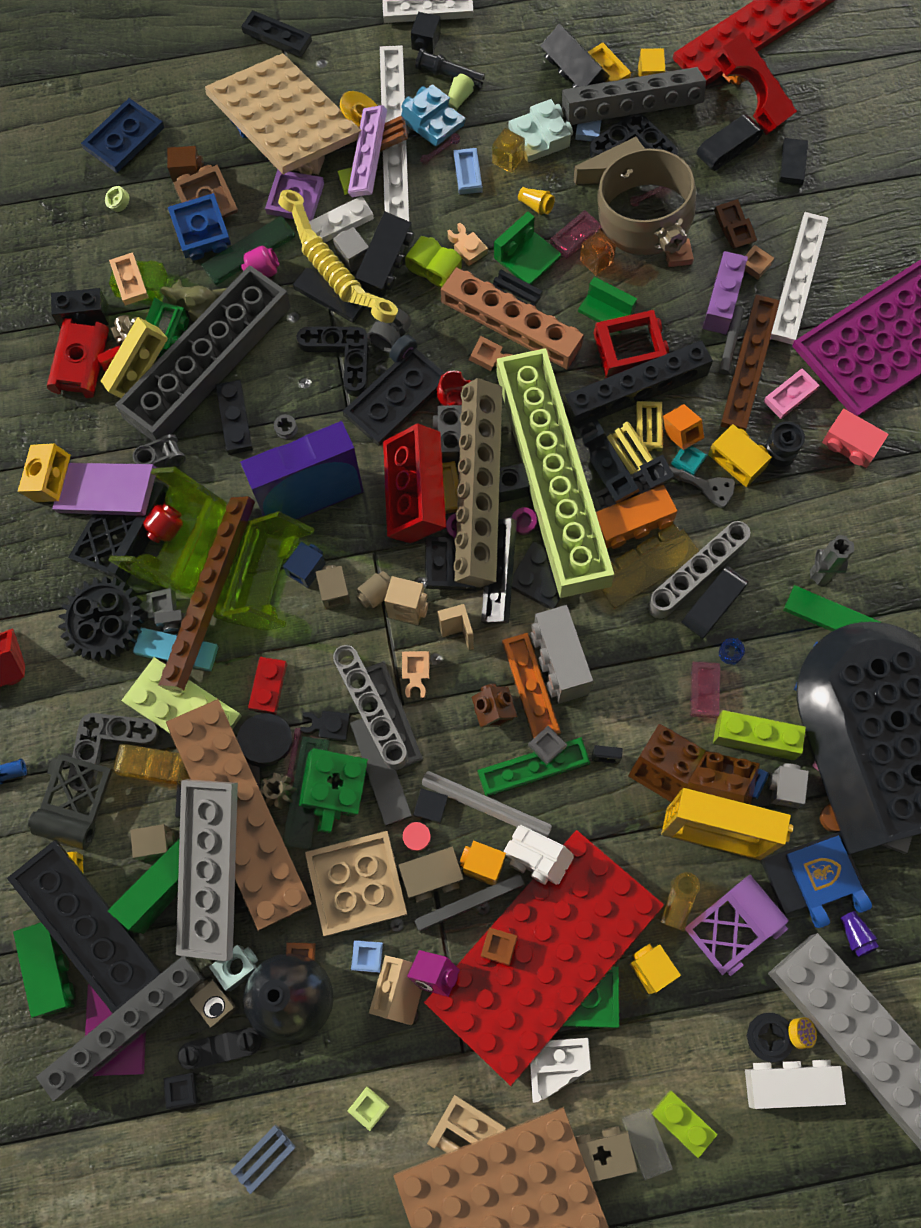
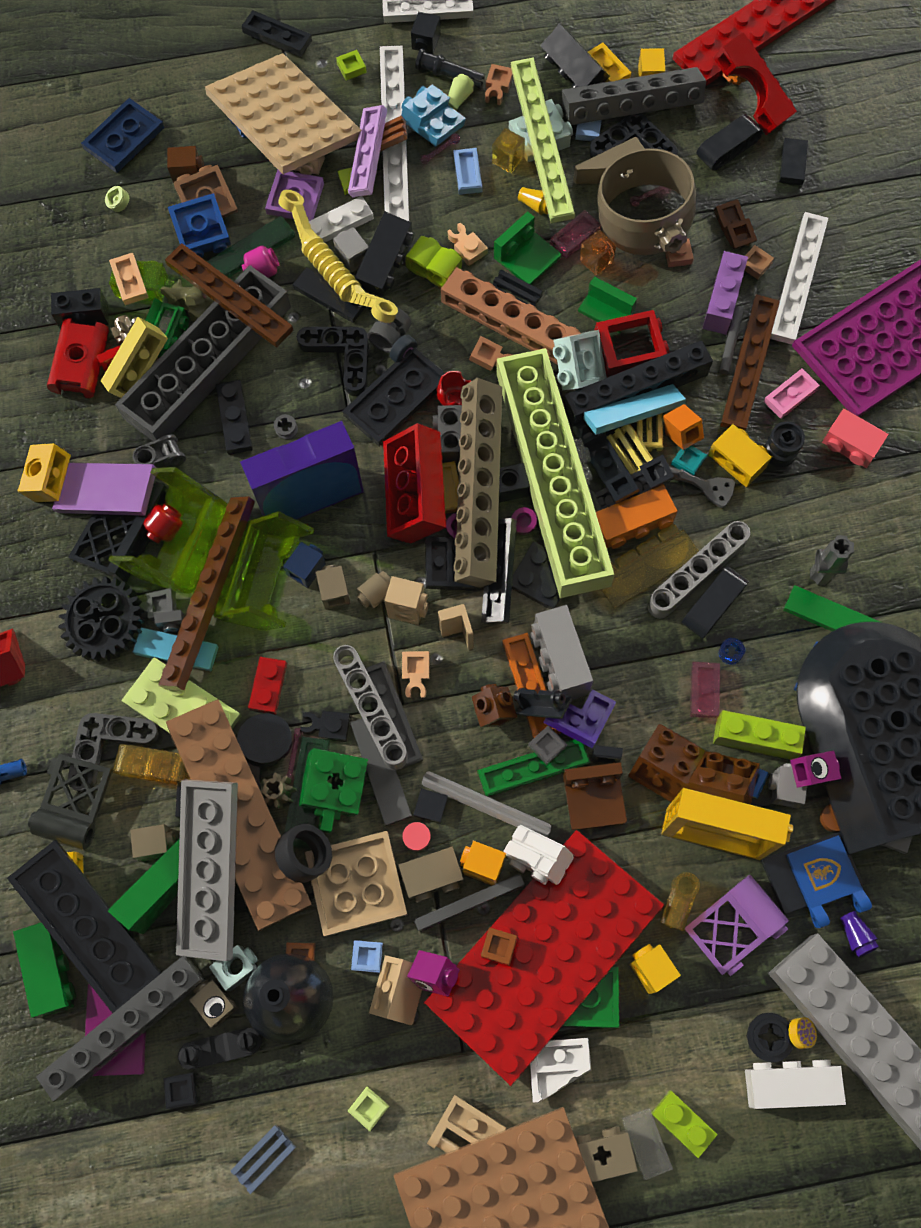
yellow dish [340,91,377,128] -> none
none -> reddish brown plate [165,243,294,348]
none -> black tyre [275,824,332,883]
none -> lime plate [336,50,367,81]
none -> nougat plate [485,64,513,105]
none -> yellowish green tile [511,57,575,223]
none -> black hinge [514,688,573,719]
none -> dark purple plate [543,689,616,748]
none -> light aqua plate [553,330,607,391]
none -> reddish brown bracket [563,762,627,830]
none -> medium azure tile [584,384,686,435]
none -> magenta brick [790,751,841,788]

